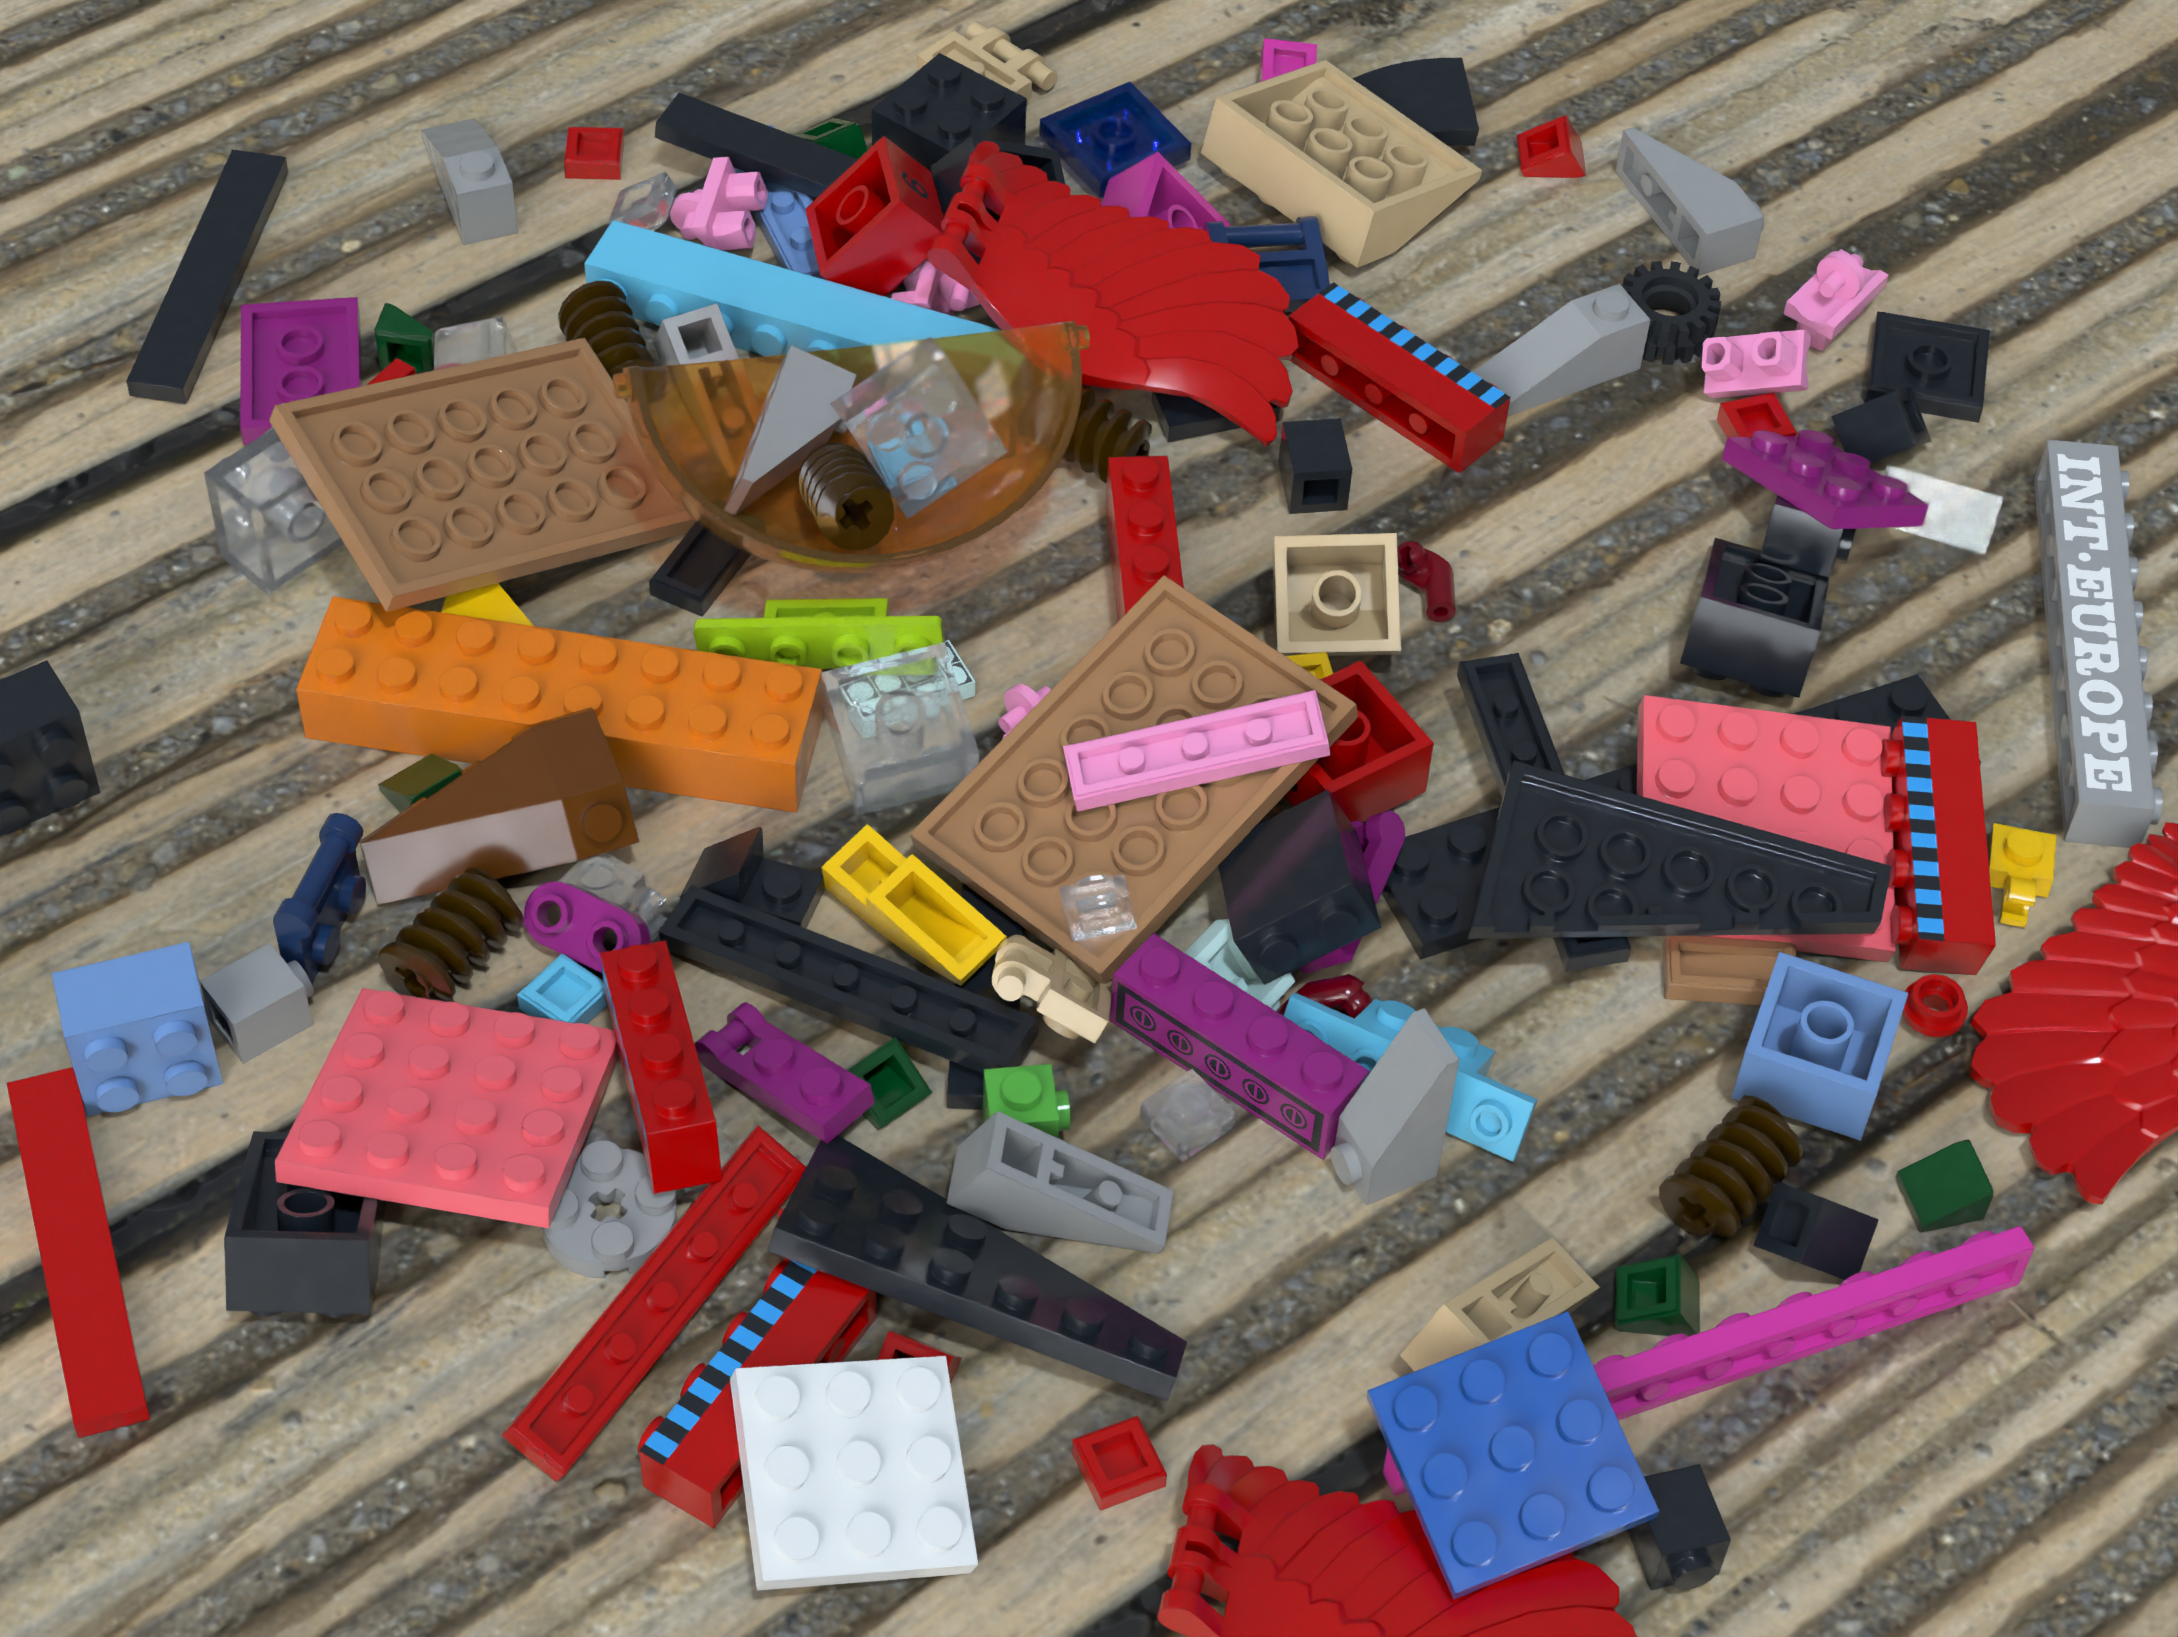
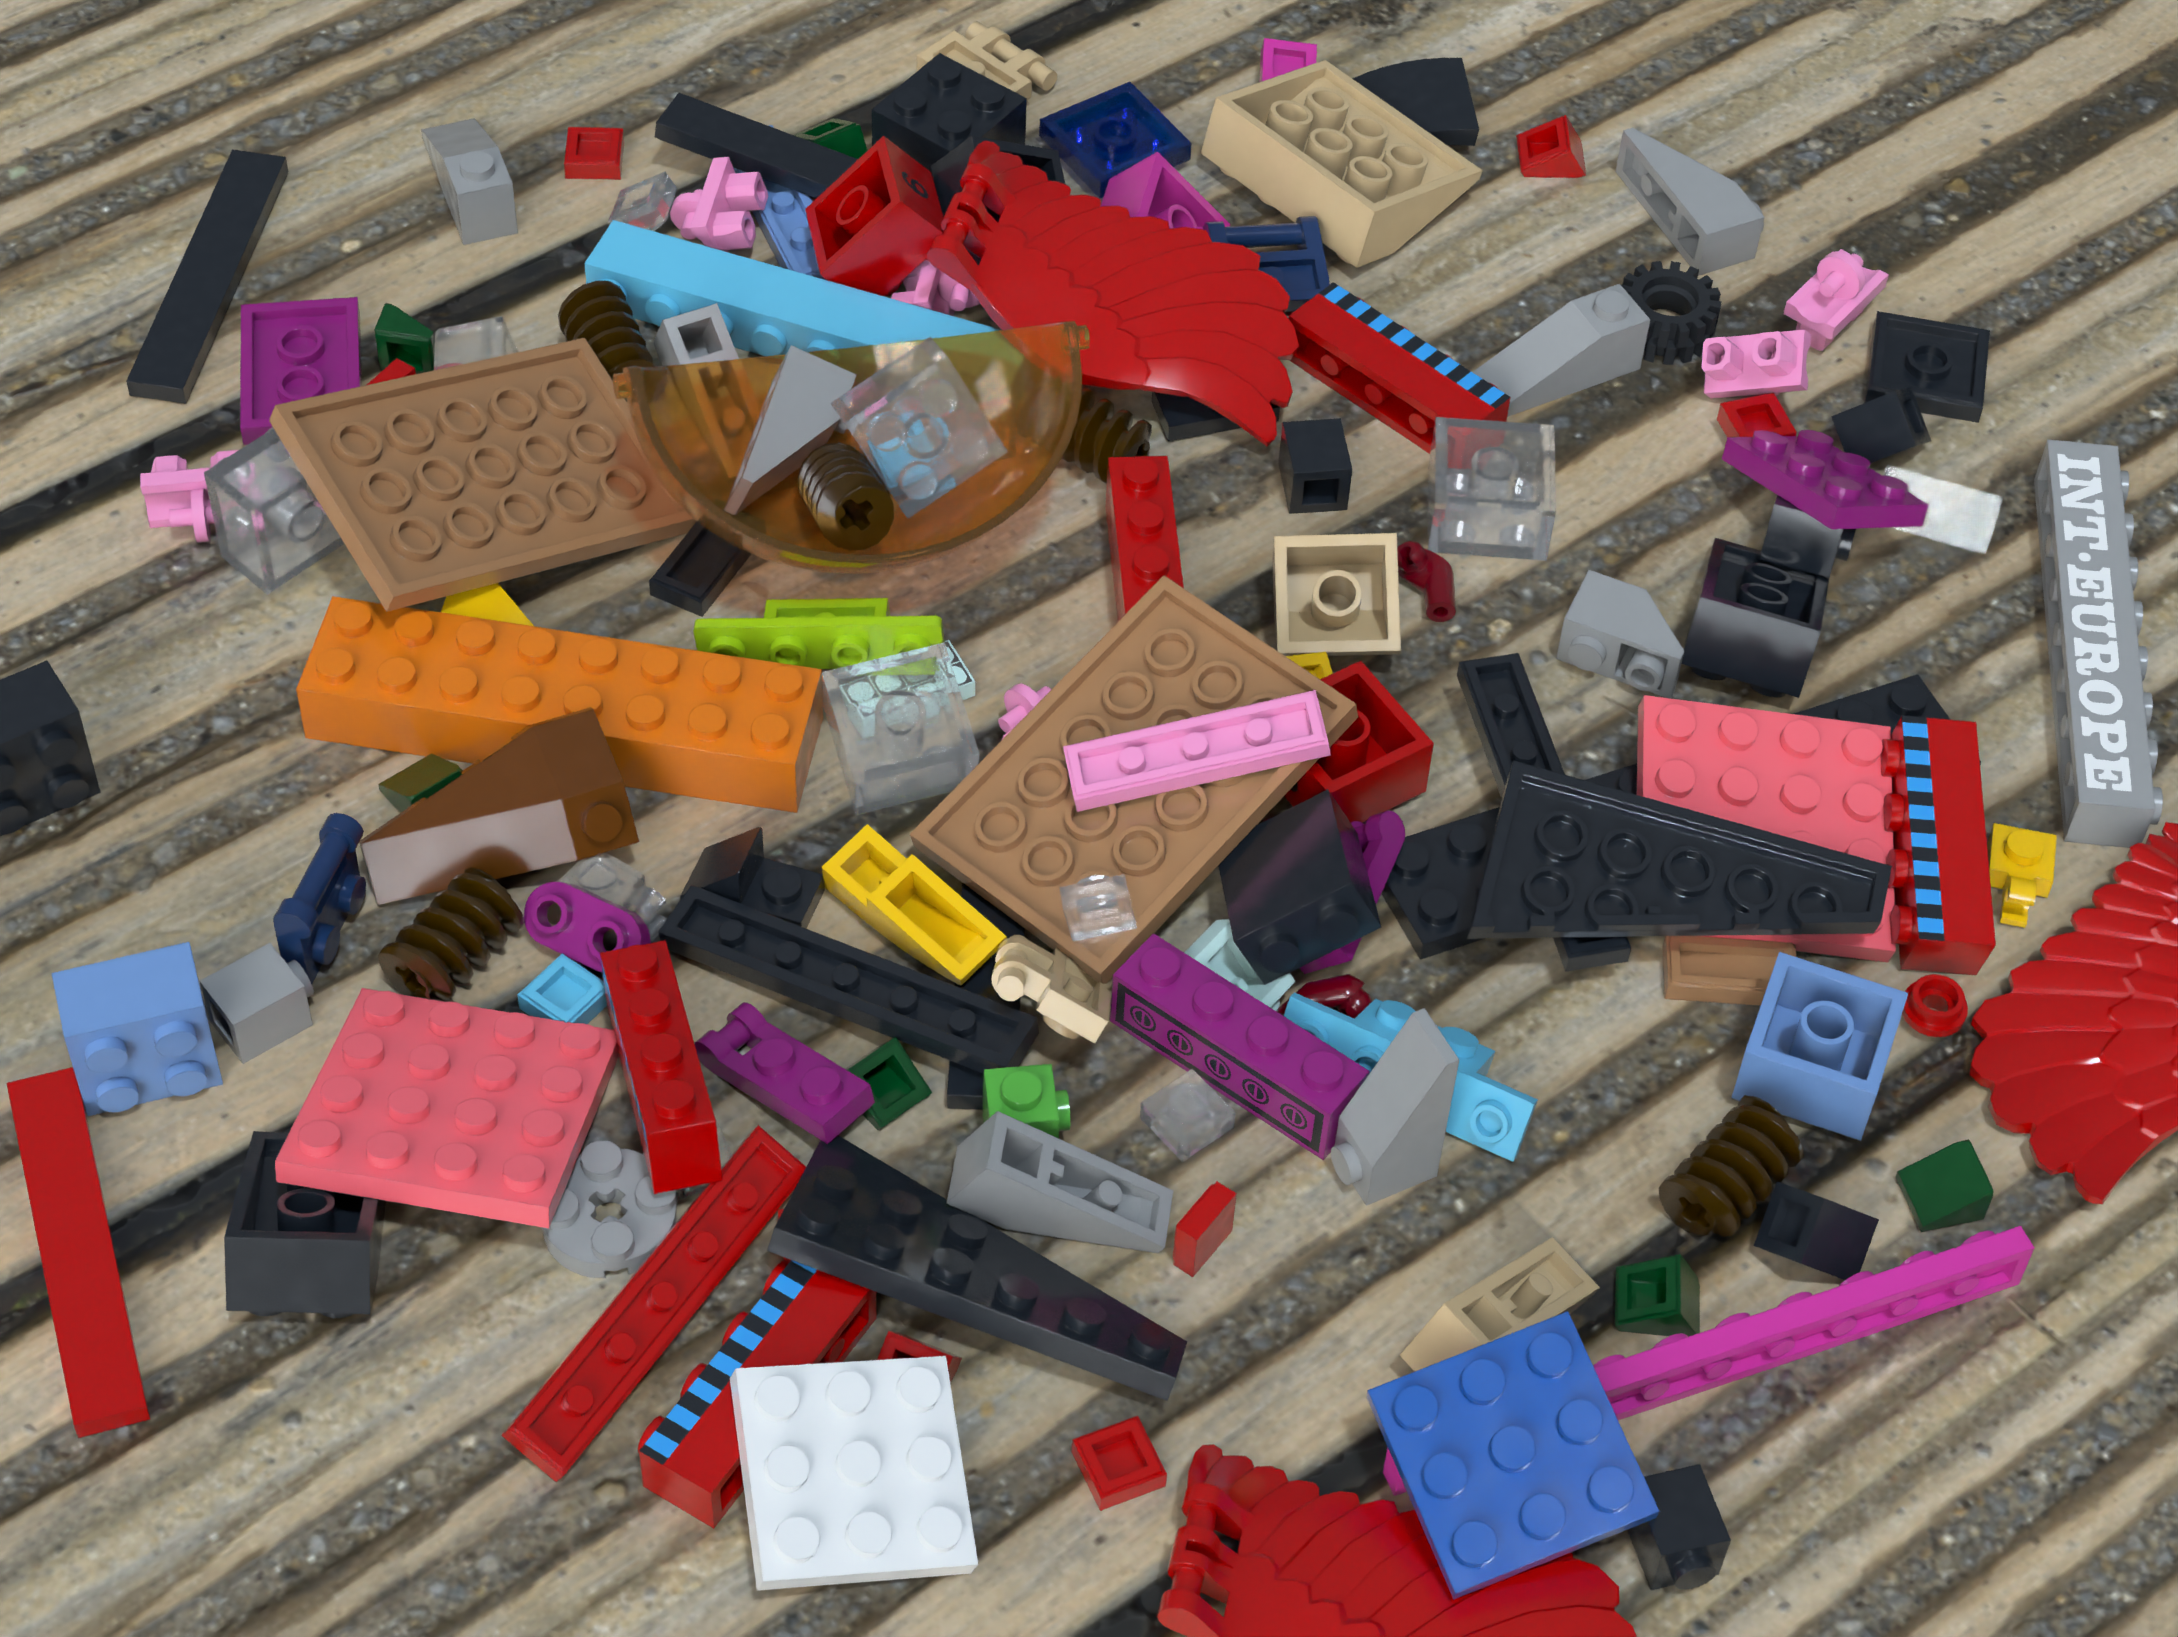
none -> bright pink hips [140,450,260,543]
none -> red tile [1173,1181,1237,1277]
none -> clear brick [1428,417,1556,561]
none -> light grey slope [1556,570,1684,698]

